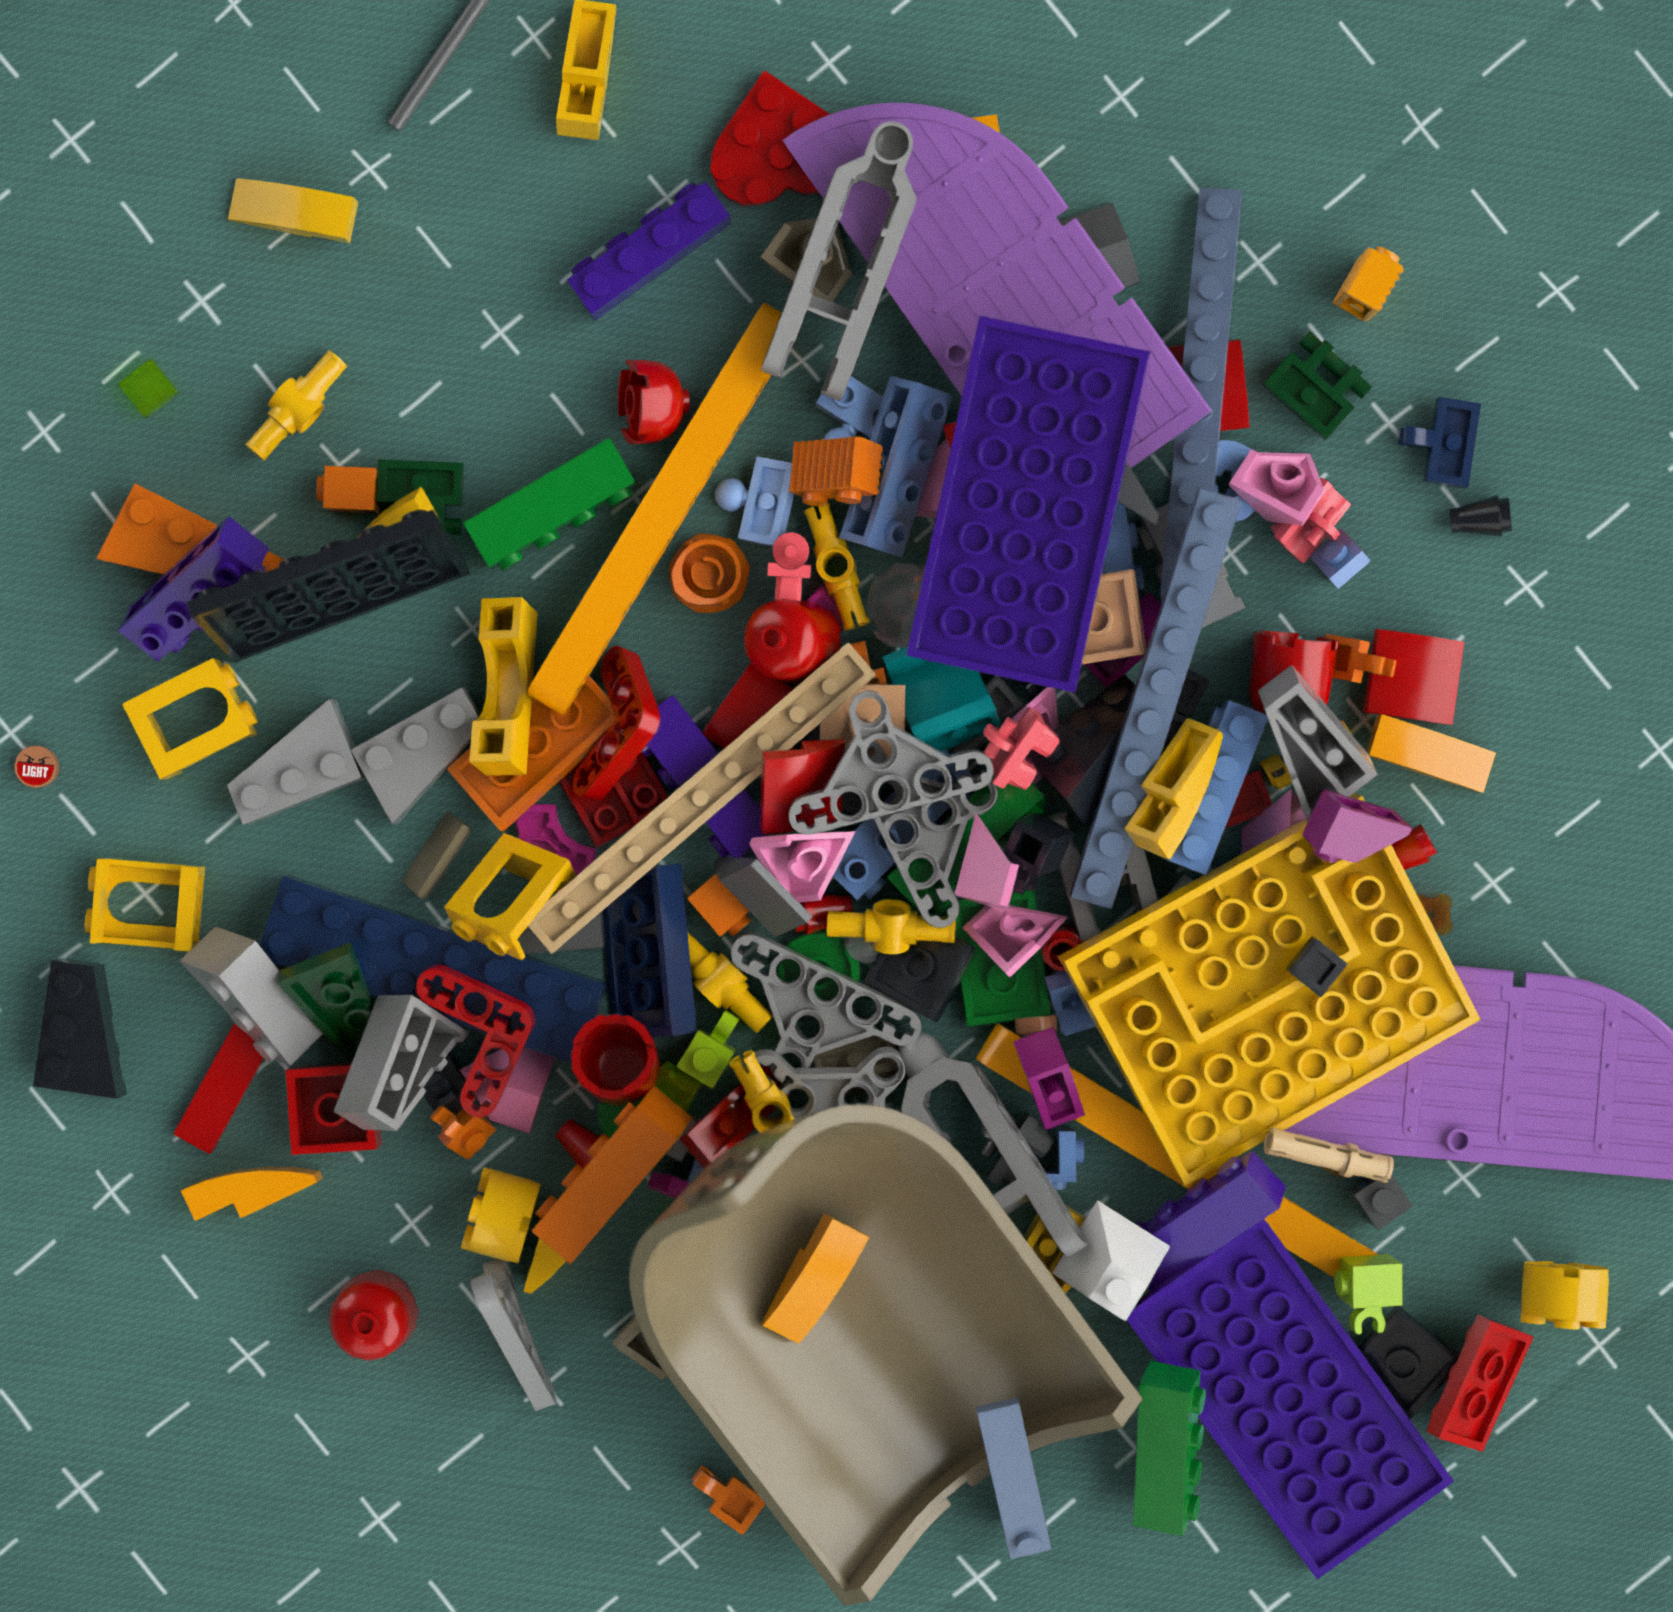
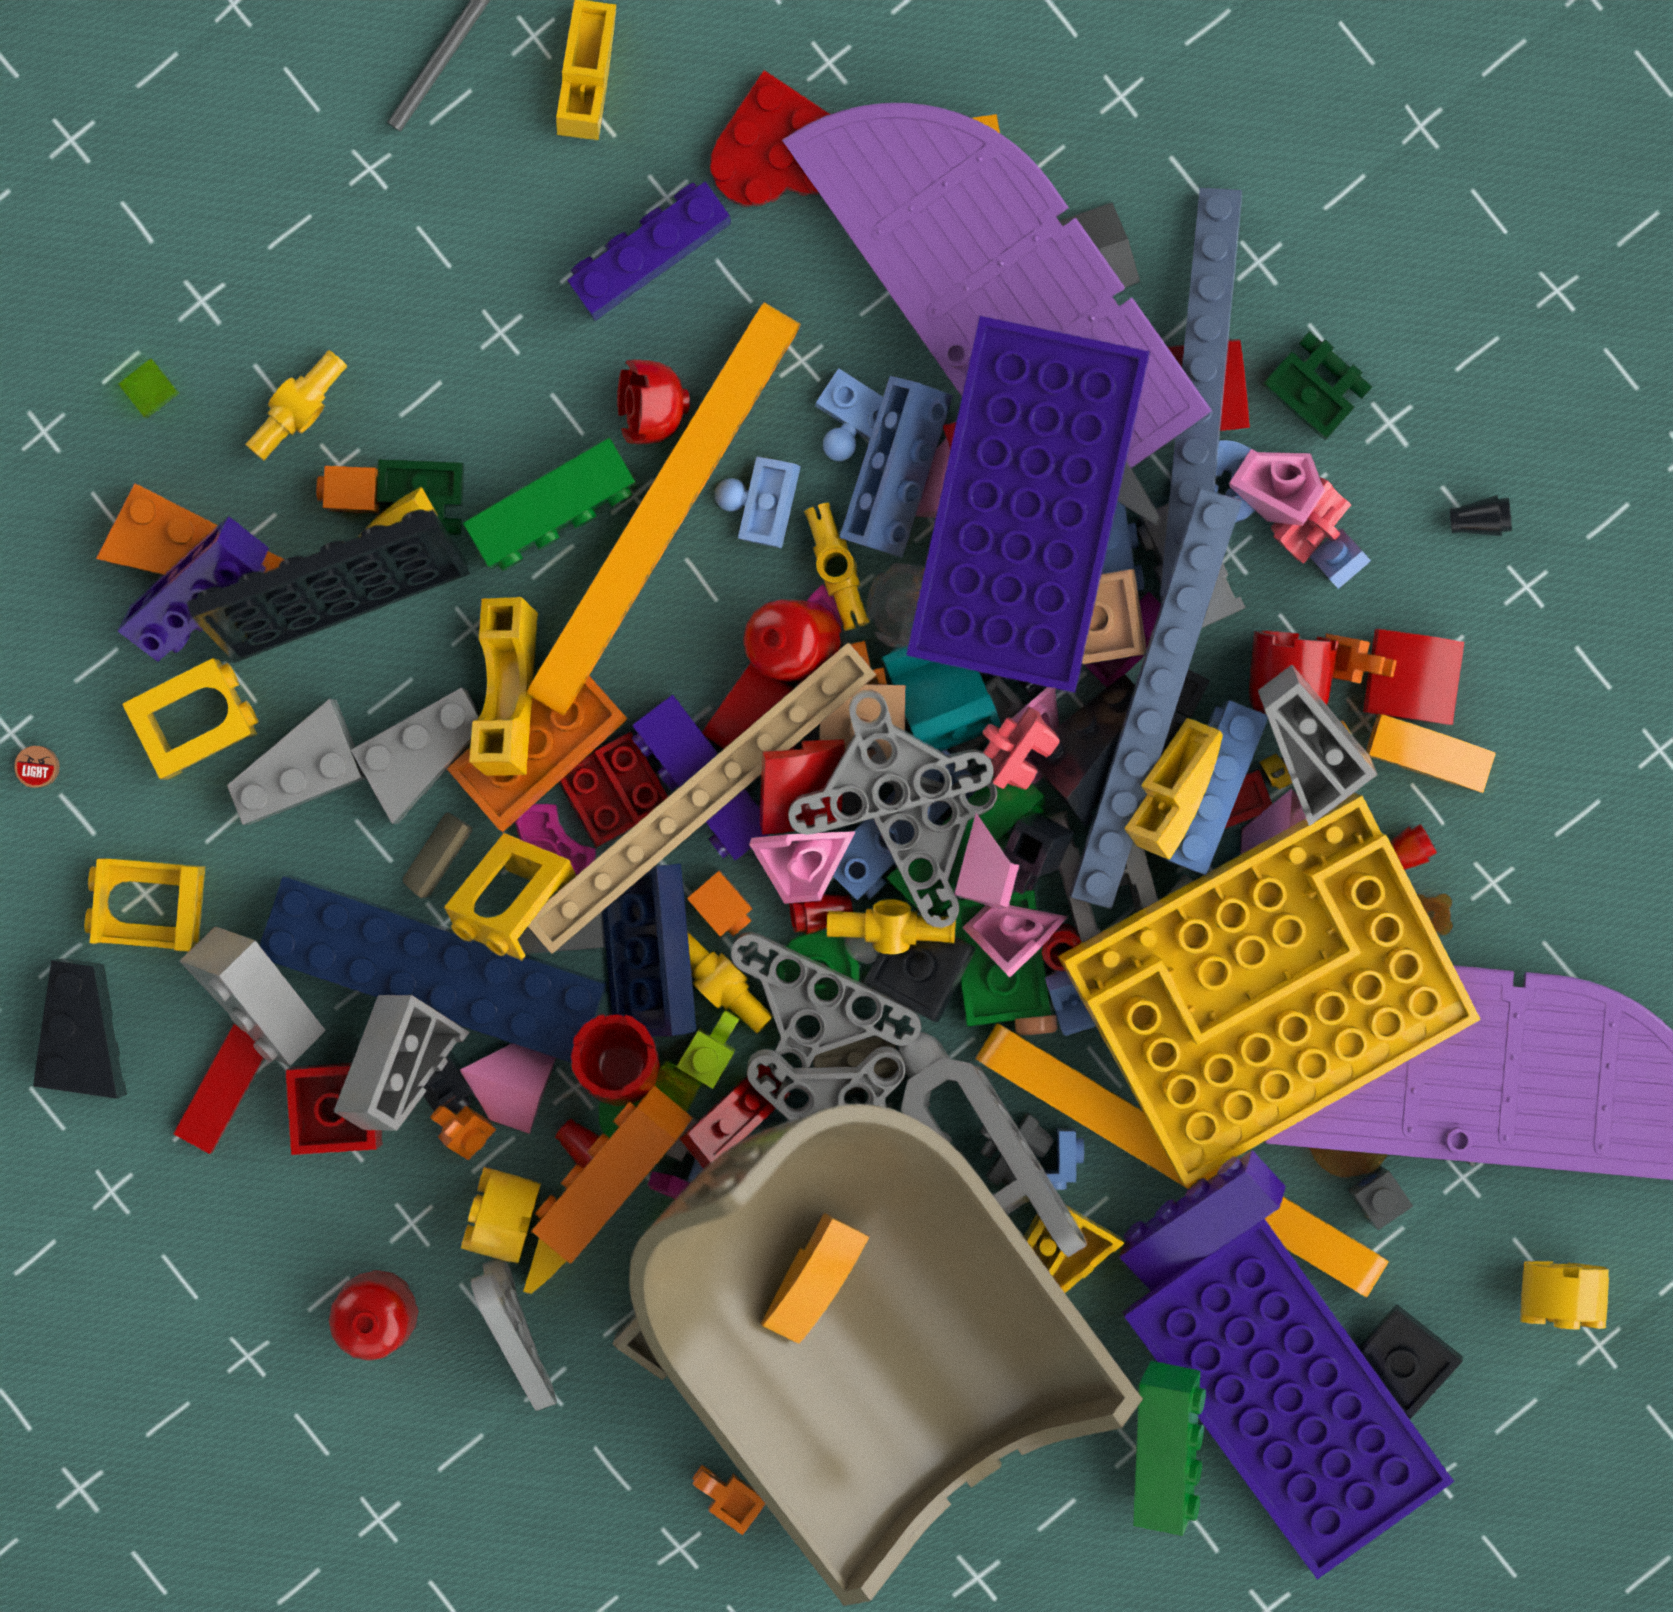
light orange slope [181,1166,323,1221] -> none
yellow slope [228,178,358,244] -> none
dark green wing [277,942,374,1061] -> none
red beam [416,964,535,1118] -> none
red beam [572,645,660,802] -> none
orange hat [669,533,750,613] -> none
dark grey slope [714,857,812,937] -> none
yellow pin [729,1050,795,1133] -> none
dark tan slope [760,218,853,303] -> none
light grey piece [761,121,917,401] -> none
coral hips [767,532,812,601] -> none
orange brick [789,436,884,506] -> none
sand blue slope [976,1397,1052,1559] -> none
magenta slope [1013,1027,1085,1130] -> none
white slope [1052,1200,1170,1321] -> none
tan pin [1264,1127,1394,1183] -> none
black tile [1285,936,1348,997] -> none
slope [1302,789,1412,863] -> none
light orange brick [1332,246,1404,322] -> none
lime brick [1334,1254,1402,1334] -> none
dark blue plate [1398,397,1481,488] -> none
red plate [1426,1315,1534,1452] -> none

